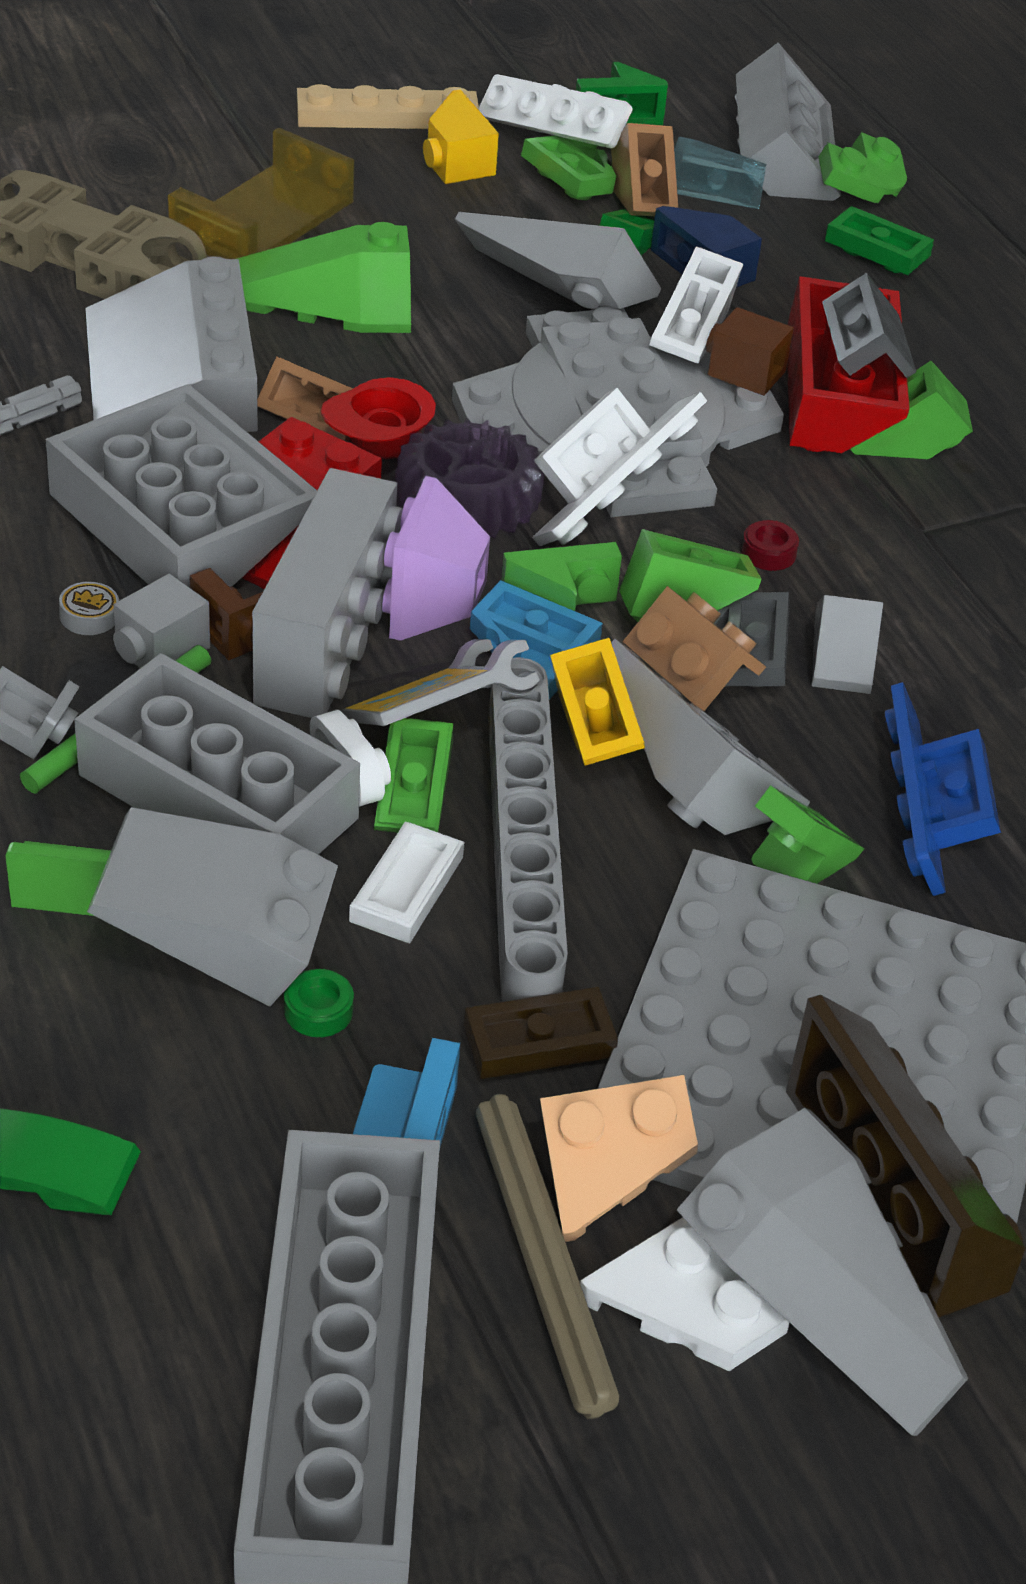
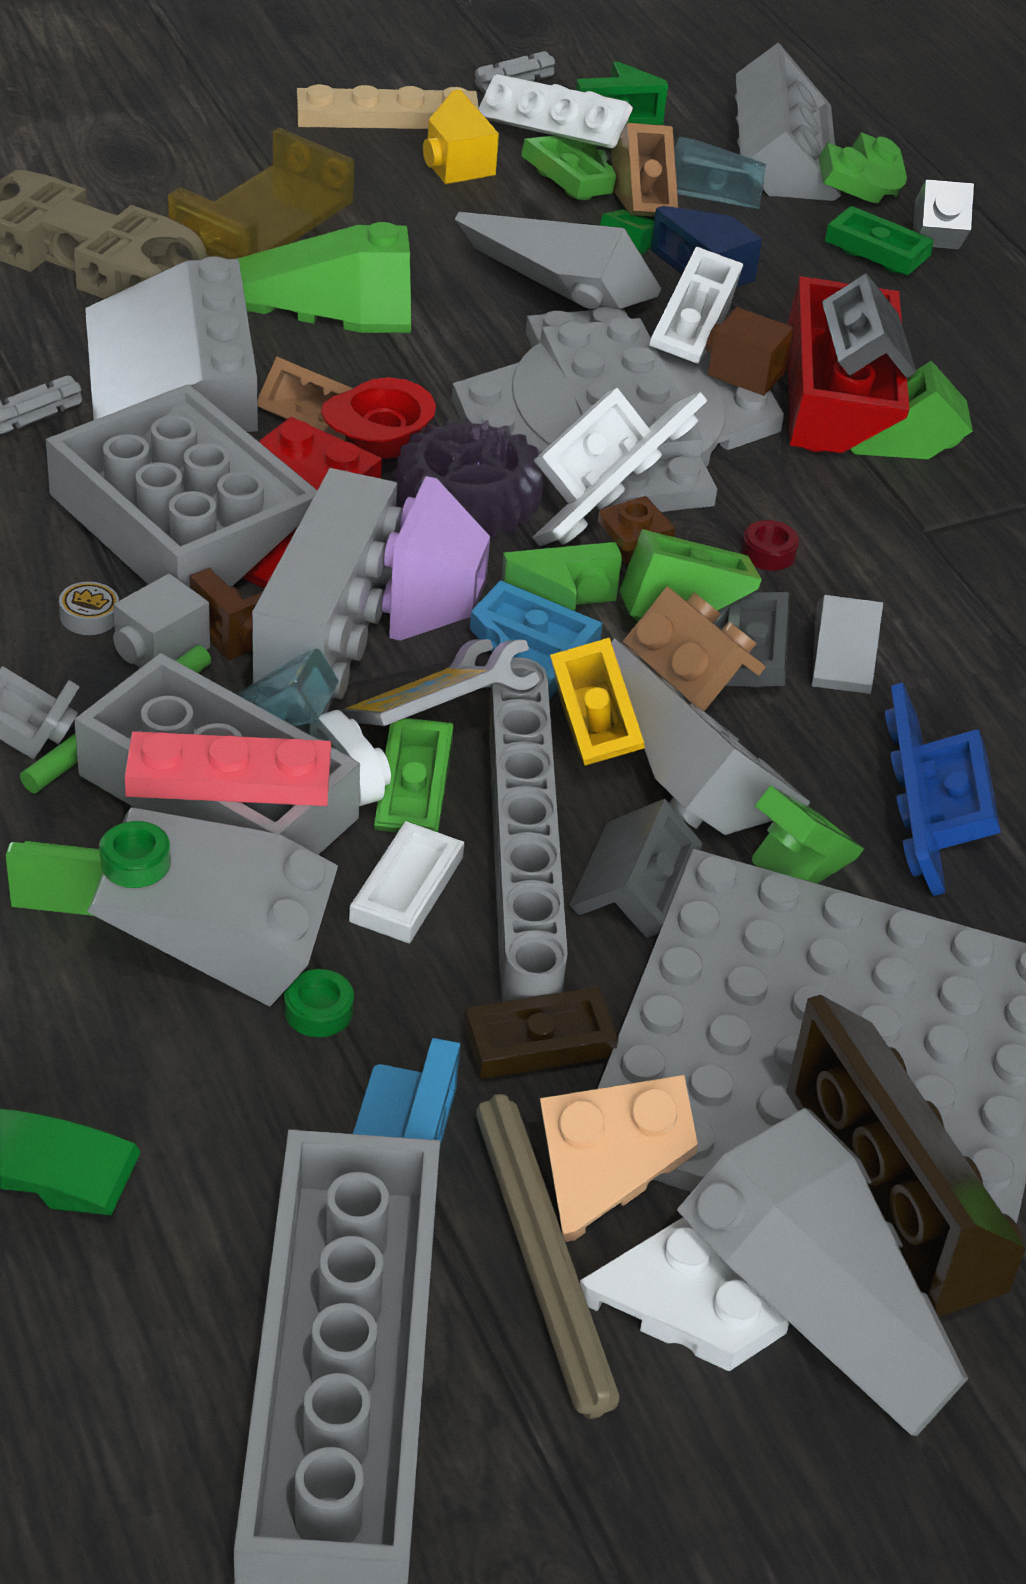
none -> green tile [99,821,171,888]
none -> coral plate [125,731,331,806]
none -> clear light blue slope [236,649,339,726]
none -> light grey axle [474,51,555,94]
none -> dark grey panel [569,799,703,938]
none -> reddish brown bracket [598,496,675,566]
none -> brick [913,180,974,249]

